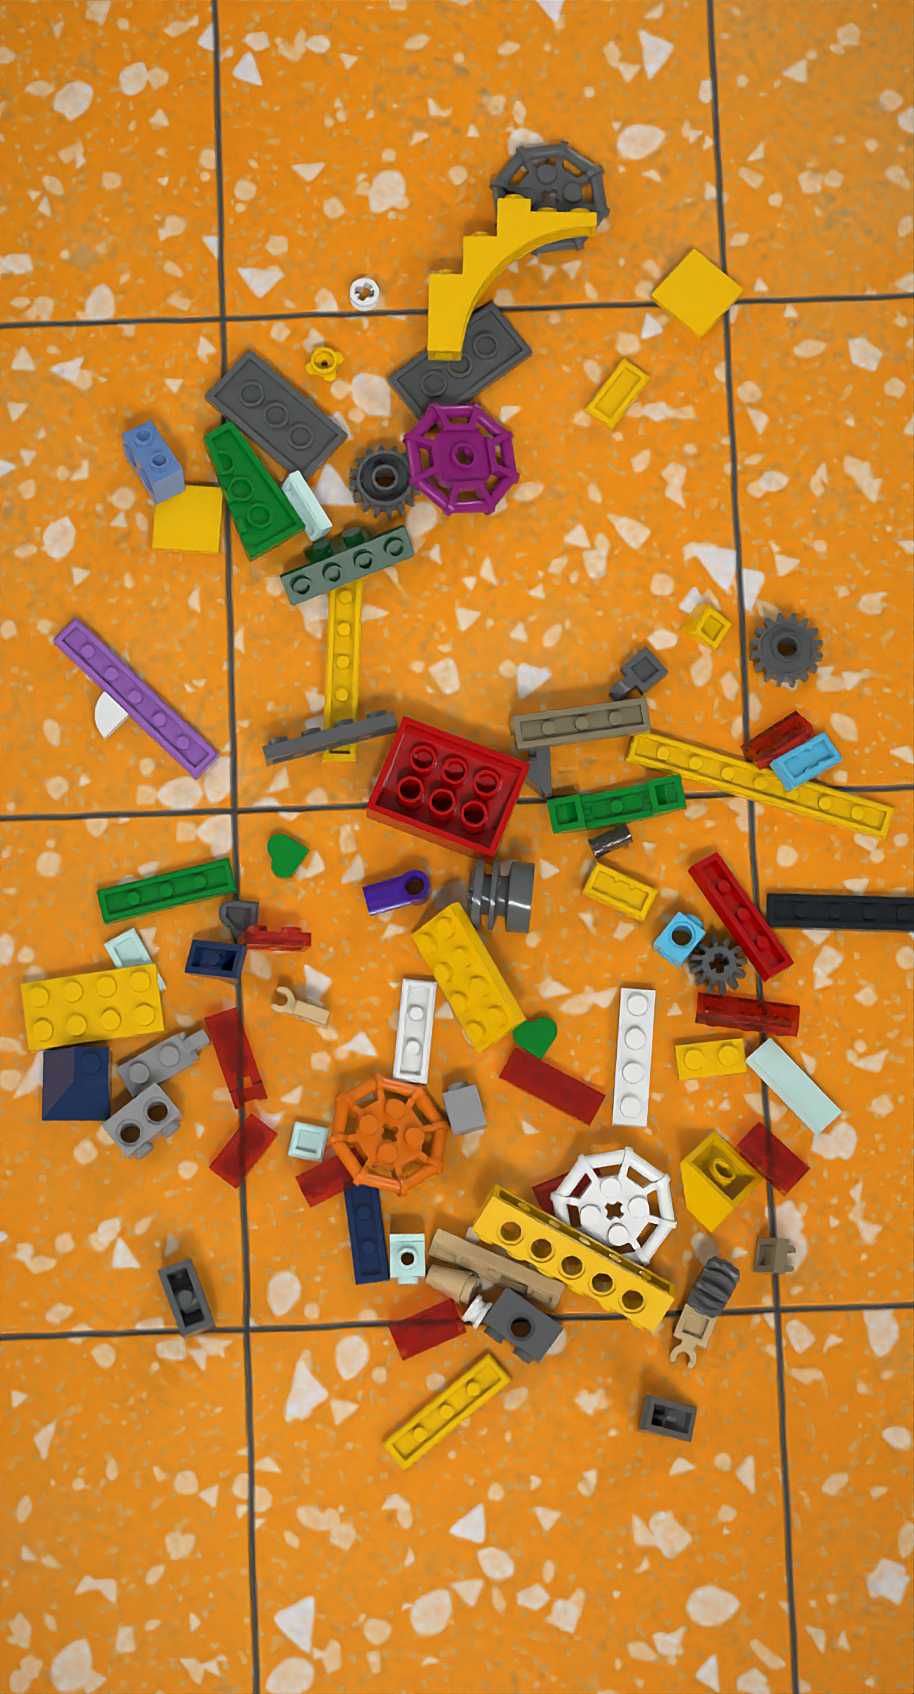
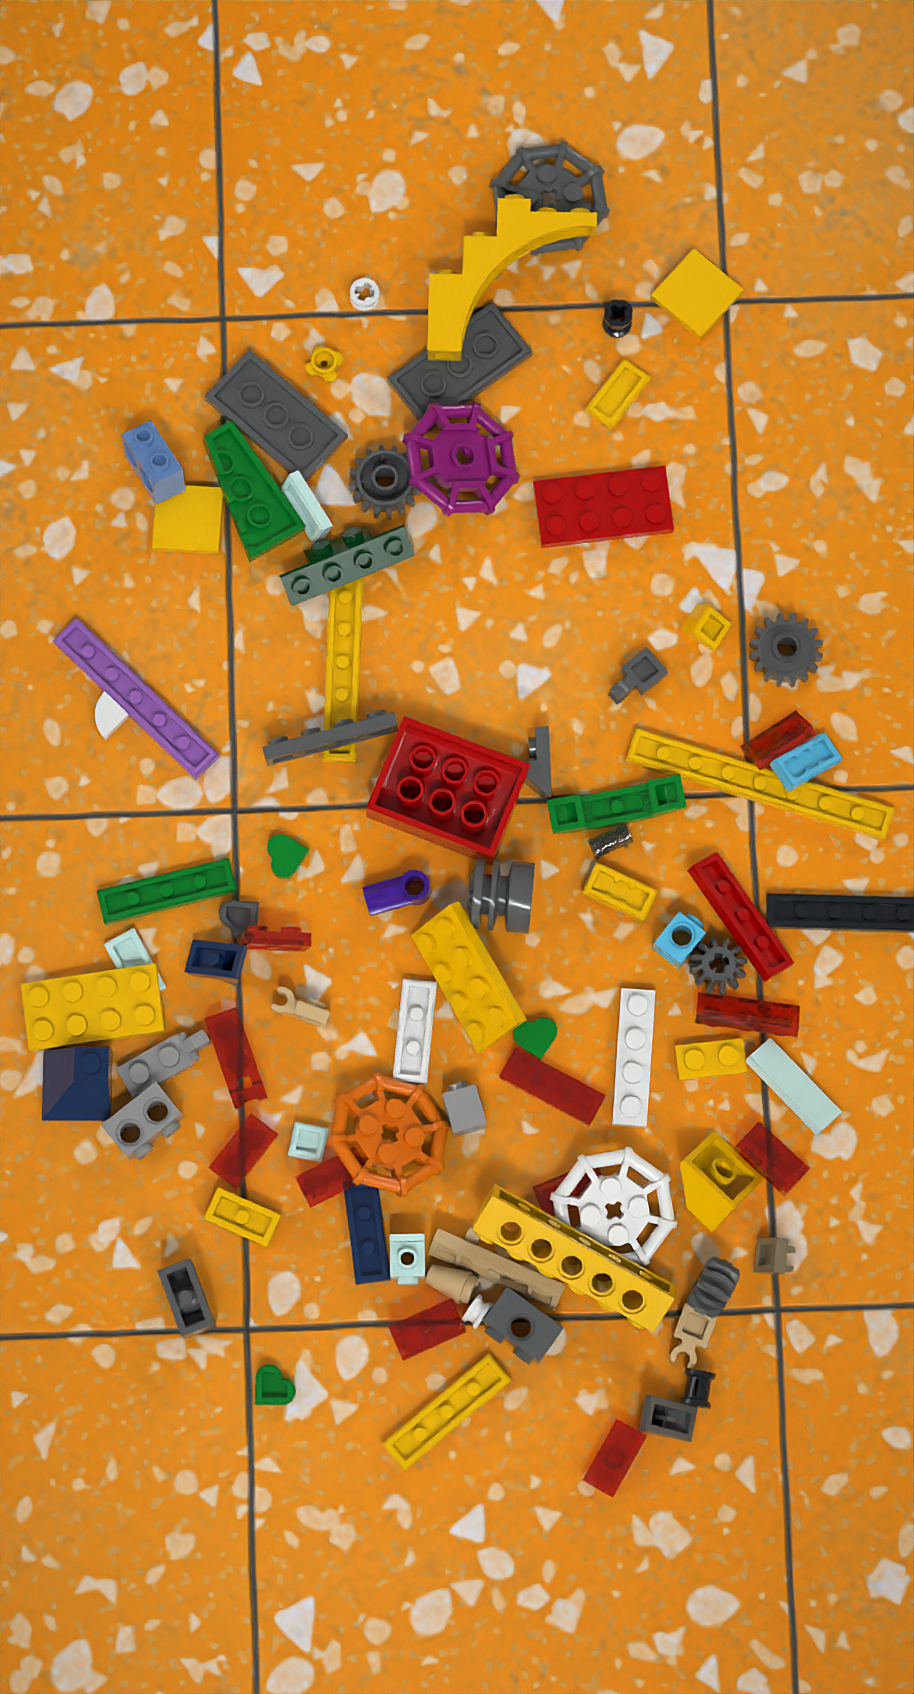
dark tan fence [509,697,652,752] -> none
none -> yellow plate [204,1187,282,1248]
none -> green tile [255,1364,296,1406]
none -> red plate [533,465,674,548]
none -> clear red plate [582,1419,647,1498]
none -> black bush [602,299,633,338]
none -> black bush [680,1368,716,1409]

